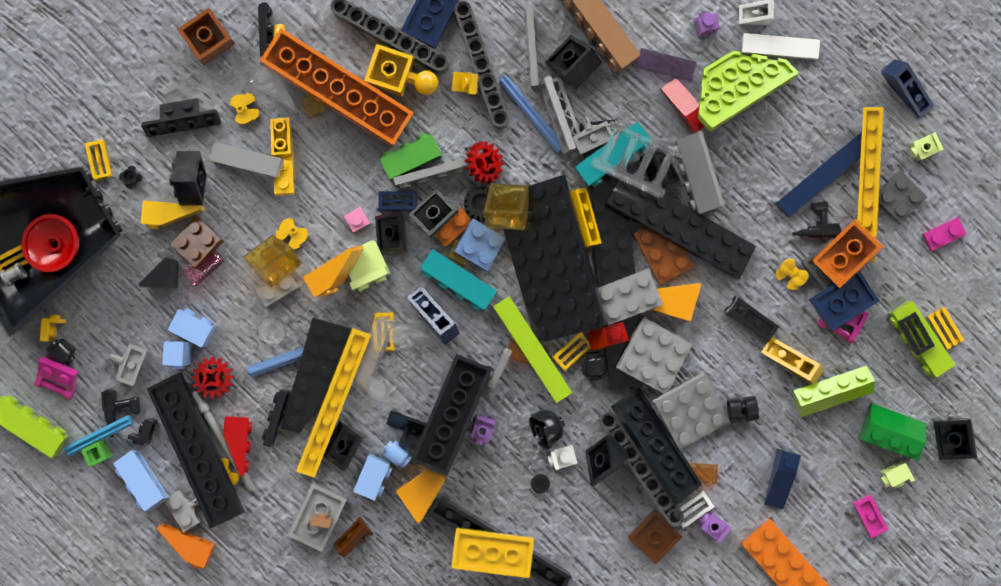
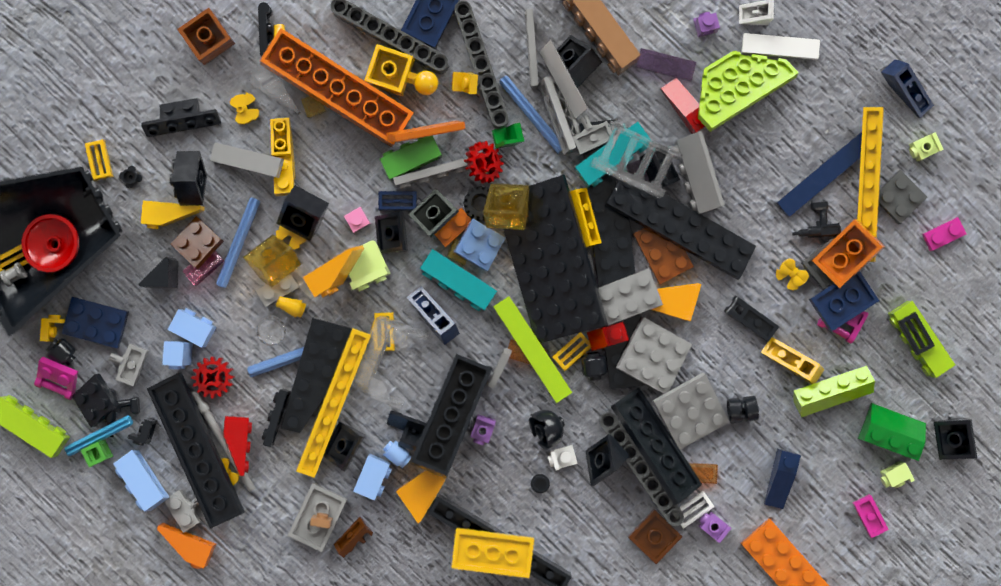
yellow tile [926,307,964,350] -> none
none -> dark blue plate [62,297,129,348]
none -> black plate [72,373,119,427]
none -> medium blue axle [216,197,260,288]
none -> black brick [276,185,329,241]
none -> yellow cone [276,296,306,318]
none -> orange tile [387,120,465,142]
none -> green panel [492,123,524,149]
none -> white sticker [540,40,587,119]

